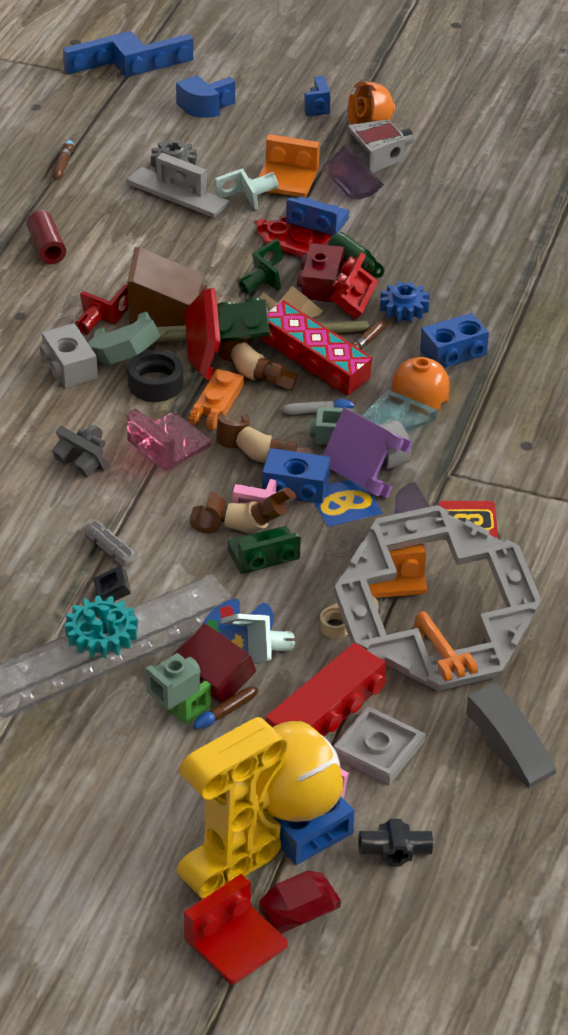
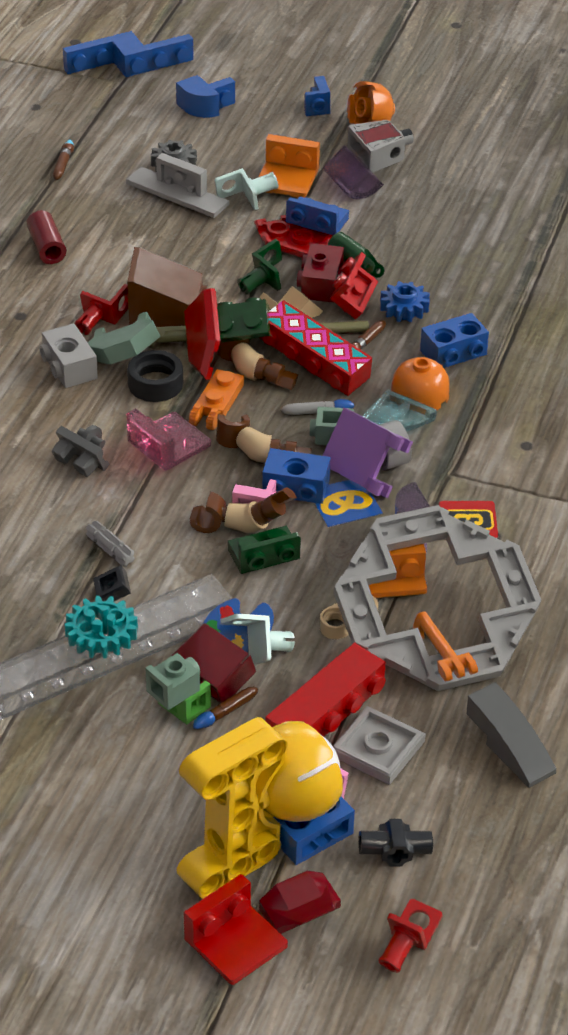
none -> red bracket [378,899,443,973]

